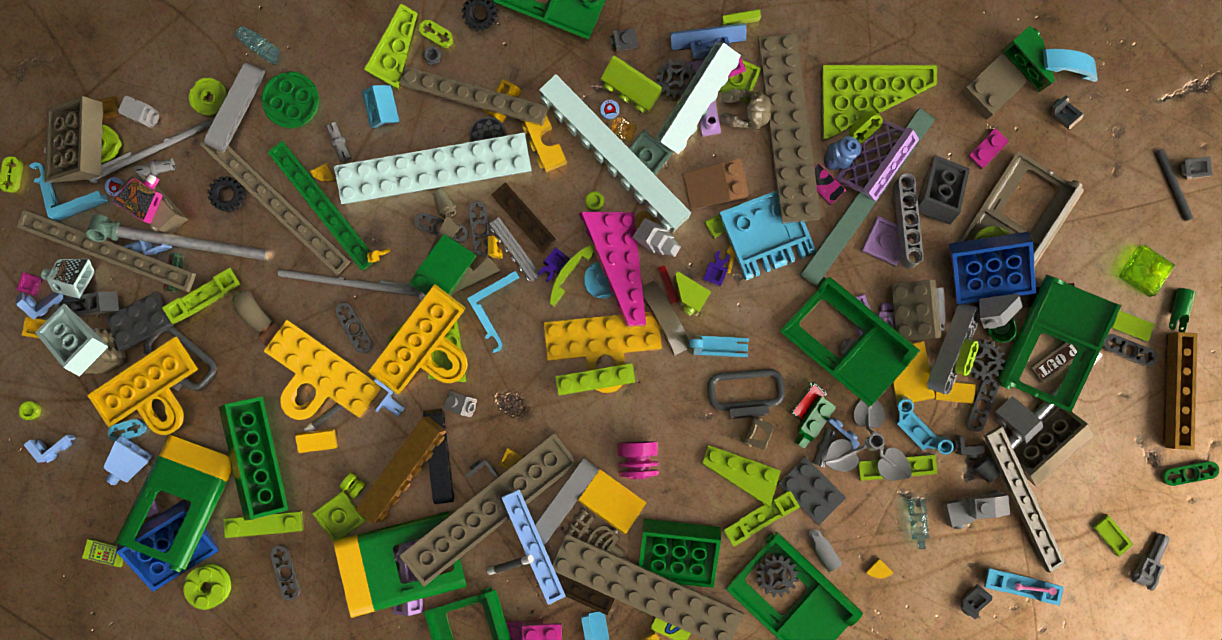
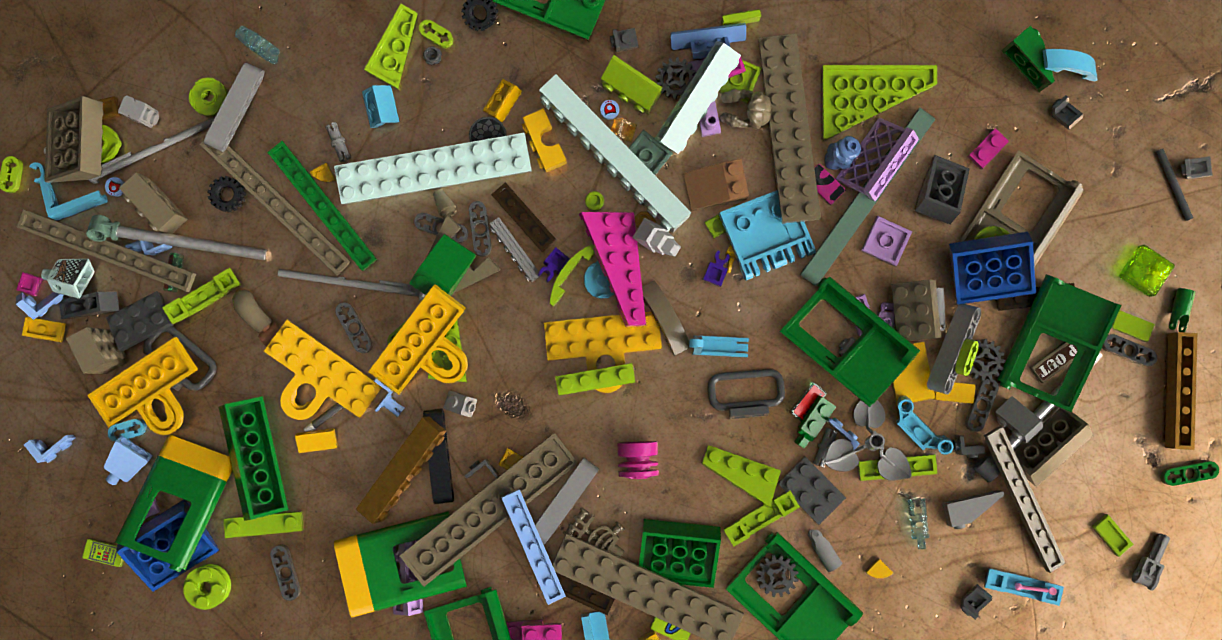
lime tile [19,401,41,420] -> none
light aqua slope [35,304,108,376] -> none
torso [112,173,162,224] -> none
light grey pin [133,158,176,176] -> none
green tile [261,71,320,129] -> none
lime tile [312,490,367,543] -> none
lime wheel [339,472,367,499] -> none
yellow hand [367,248,391,263] -> none
dark tan plate [399,66,548,126] -> none
medium azure hinge [467,271,519,353] -> none
dark grey bar [487,555,534,575] -> none
yellow tile [488,236,503,259] -> none
yellow tile [578,469,647,535] -> none
red tile [657,265,678,304] -> none
lime slope [673,271,711,316] -> none
dark tan piece [743,417,774,450] -> none
lime beam [849,111,883,144] -> none
light grey beam [893,173,923,269] -> none
dark tan slope [960,53,1028,120] -> none
light grey slope [968,495,1010,519] -> none
light grey slope [979,294,1022,329] -> none
green hair [987,317,1017,343] -> none

